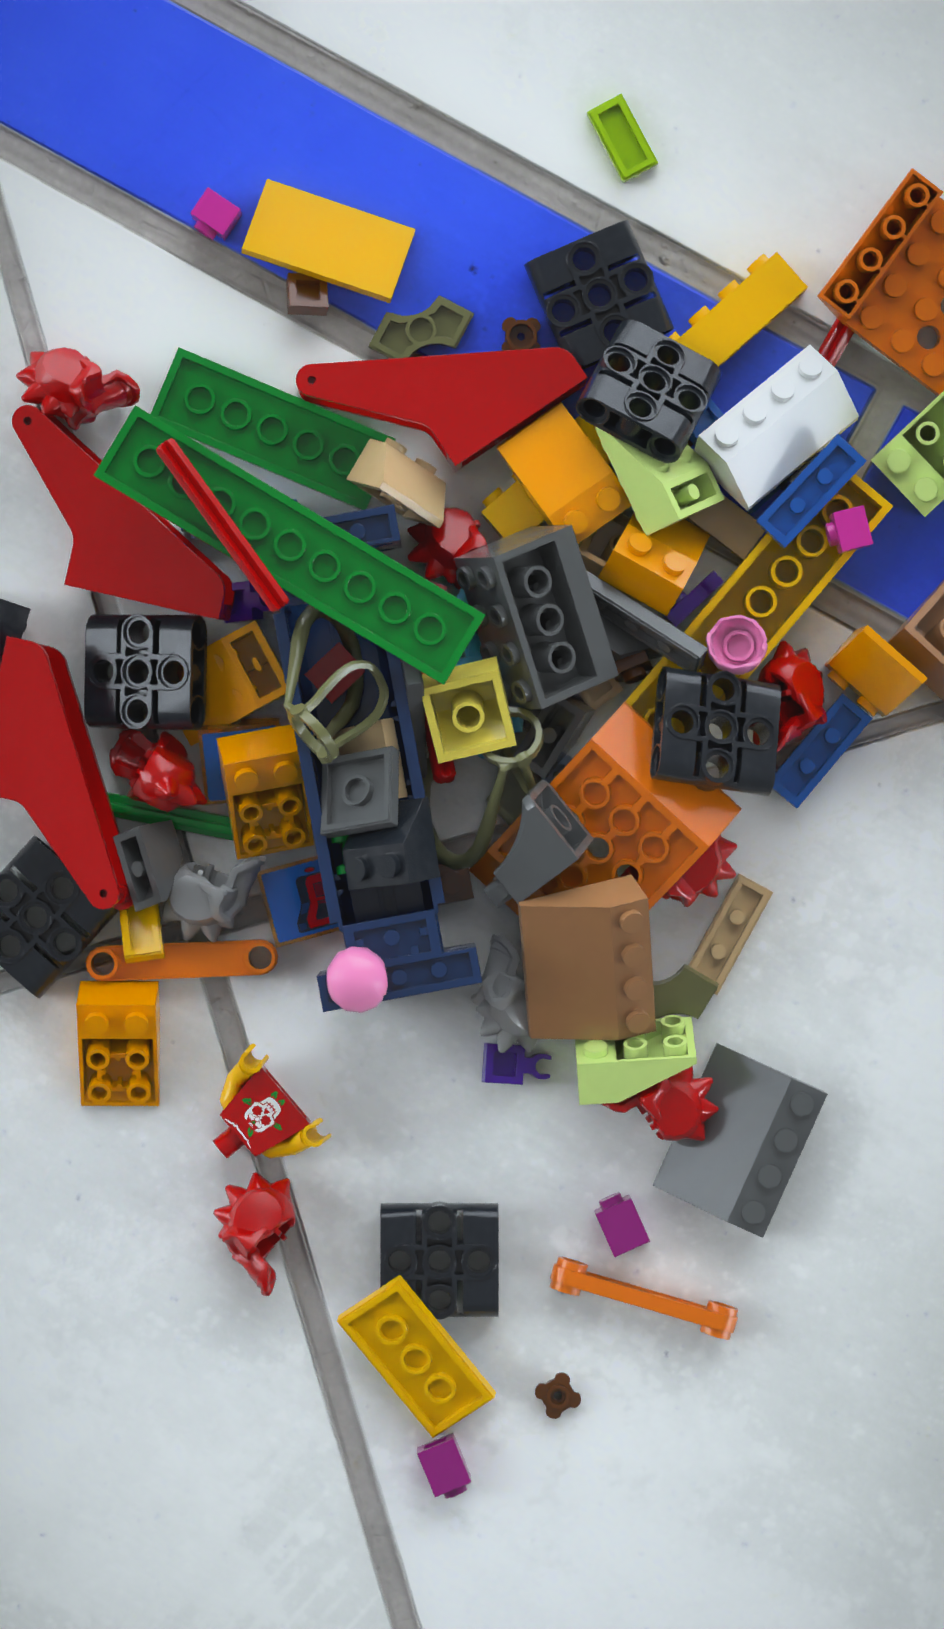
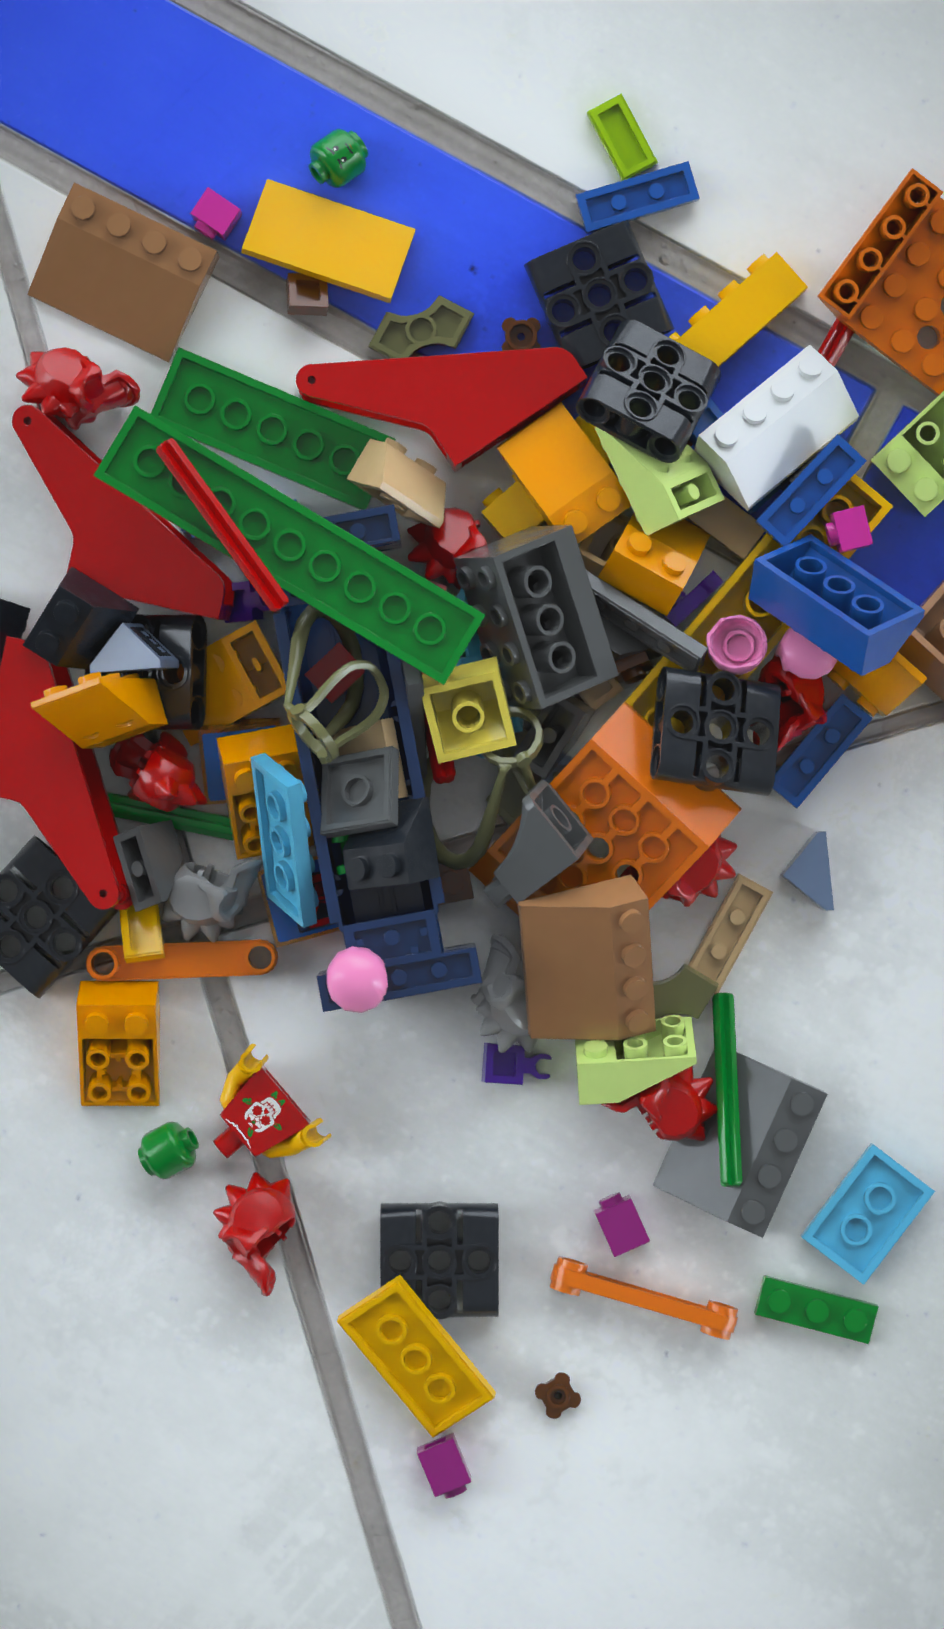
none -> black slope [23,566,140,670]
none -> medium nougat slope [27,182,220,363]
none -> light orange slope [30,672,168,749]
none -> sand blue slope [89,623,179,674]
none -> green head [138,1122,199,1179]
none -> medium azure plate [250,753,319,928]
none -> green head [308,129,368,188]
none -> blue plate [575,161,700,234]
none -> green axle [712,992,742,1187]
none -> blue slope [748,534,925,676]
none -> green plate [754,1275,879,1344]
none -> bright pink hair [775,628,837,679]
none -> sand blue slope [780,831,834,911]
none -> medium azure plate [800,1143,935,1285]

